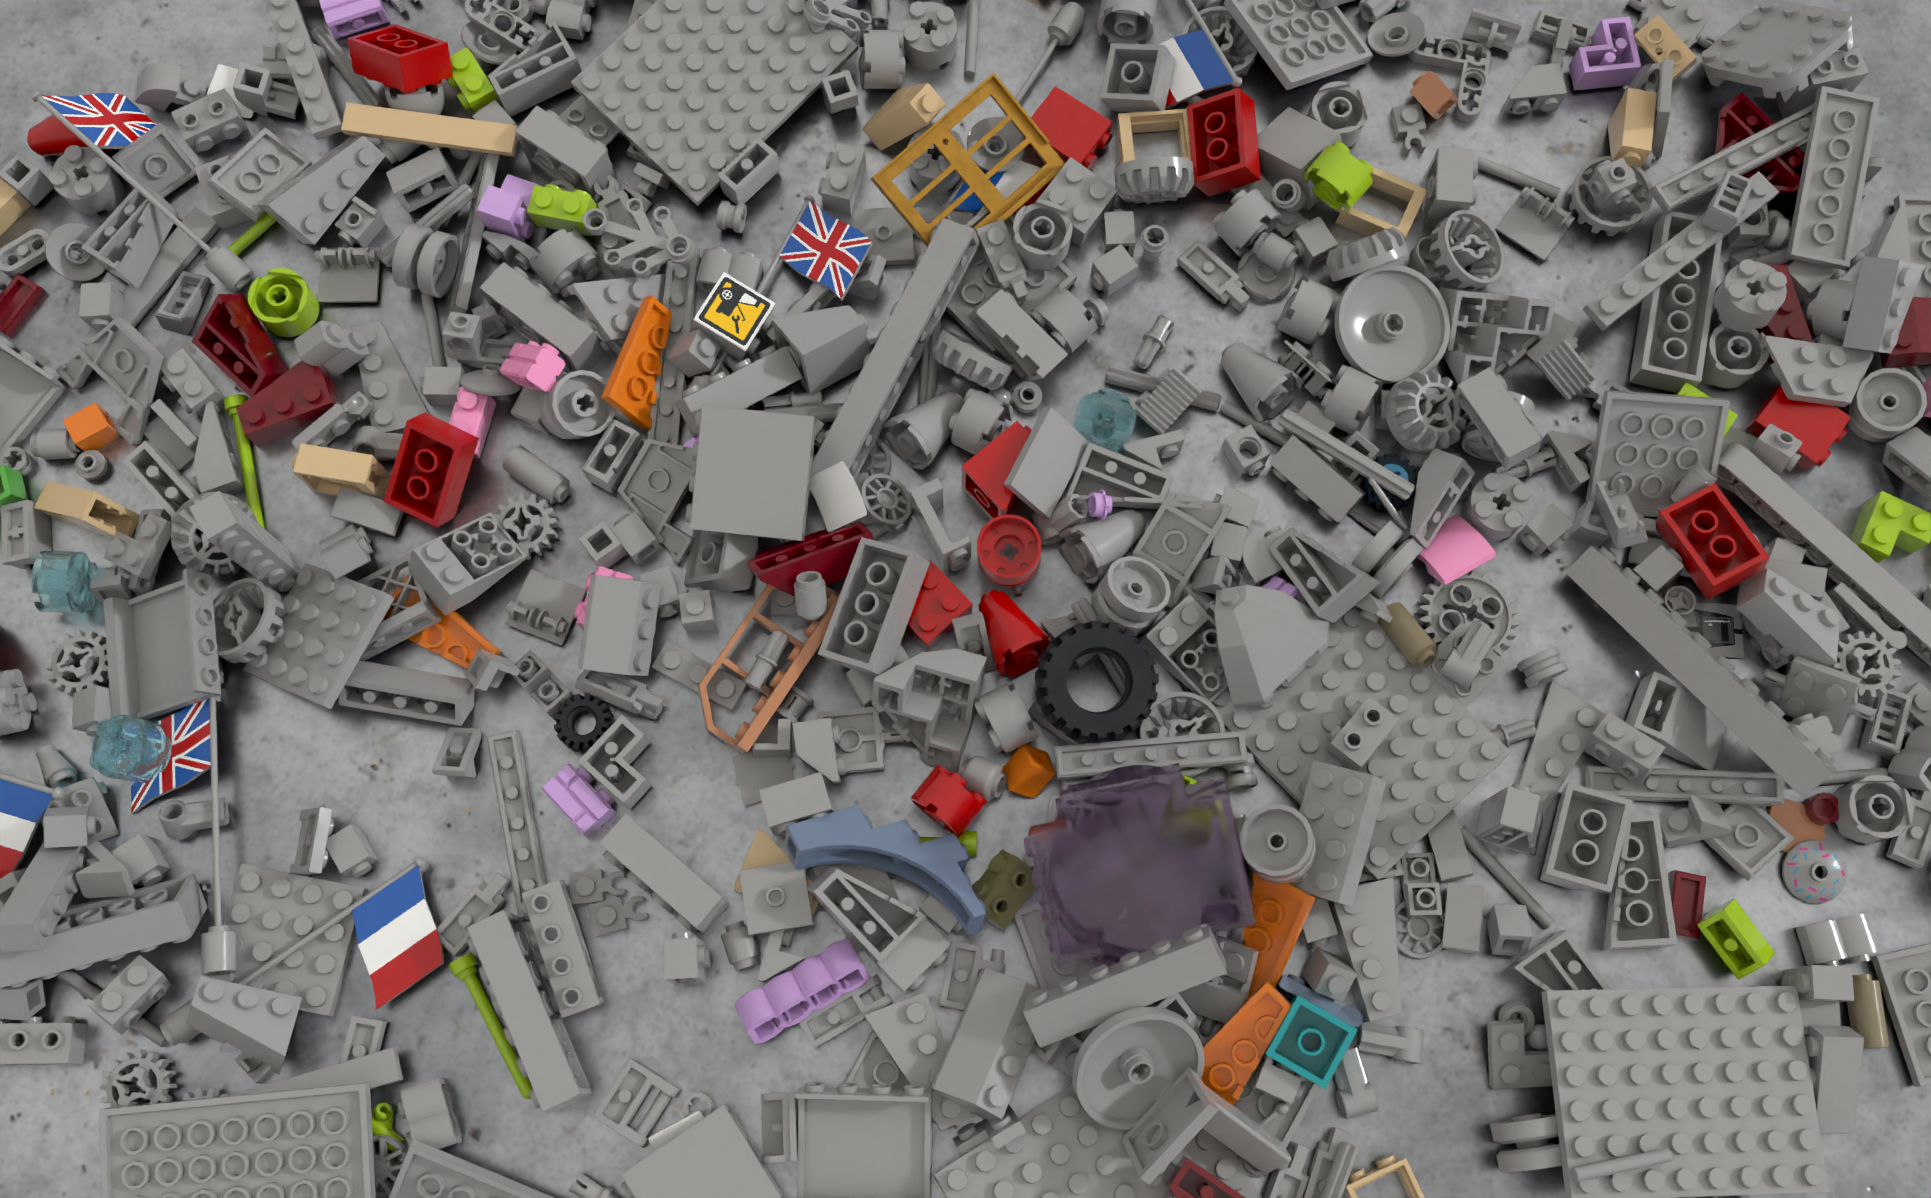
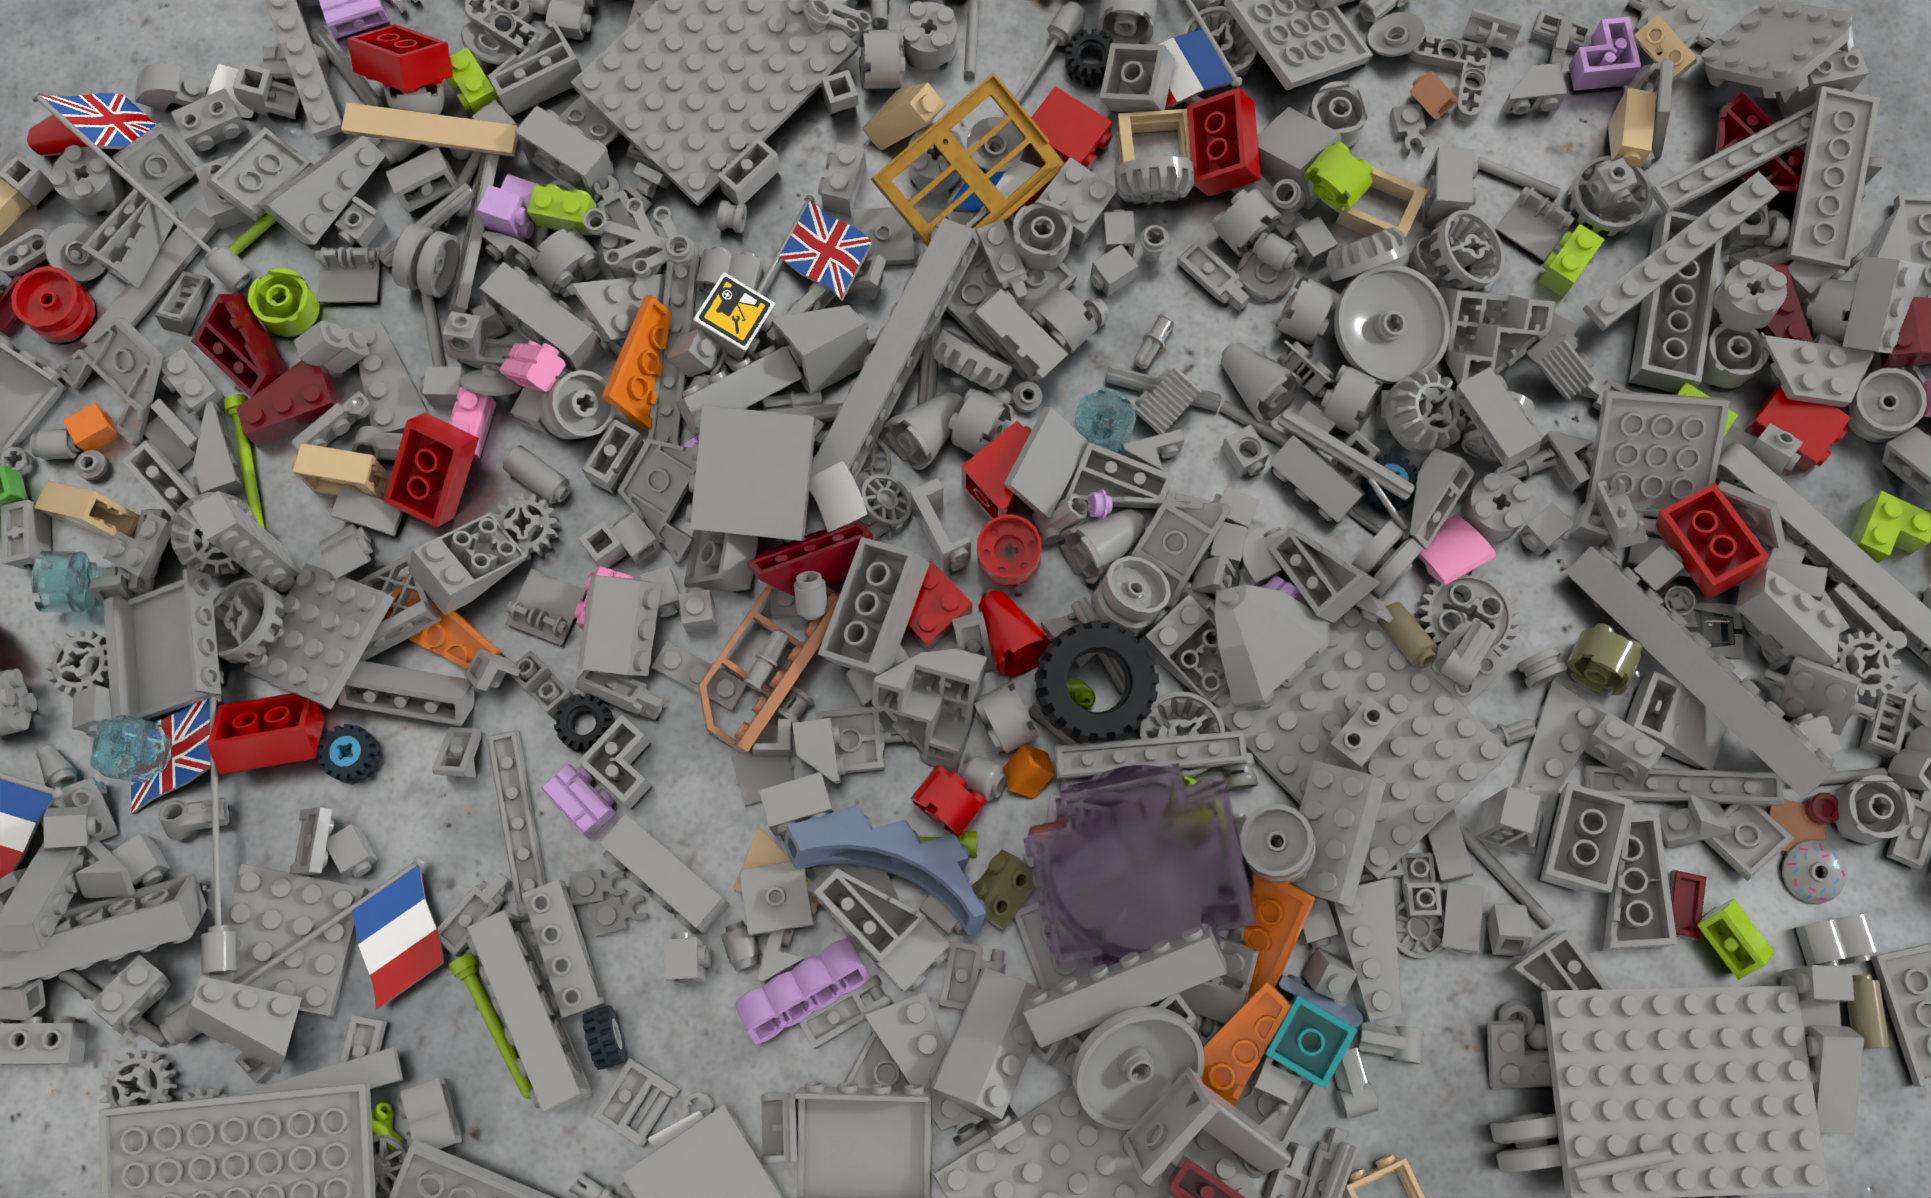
light grey brick [79,282,124,331] -> none
light grey cone [1670,463,1718,503] -> none
light grey slope [1701,170,1755,234] -> none
none -> red wheel [11,266,95,343]
none -> red brick [207,693,325,774]
none -> black wheel [317,724,381,783]
none -> black wheel [582,1005,626,1070]
none -> black tyre [1065,29,1113,86]
none -> lime arm [1067,678,1096,708]
none -> lime brick [1539,224,1605,297]
none -> olive brick [1566,624,1642,695]
none -> light grey plate [1718,481,1785,548]

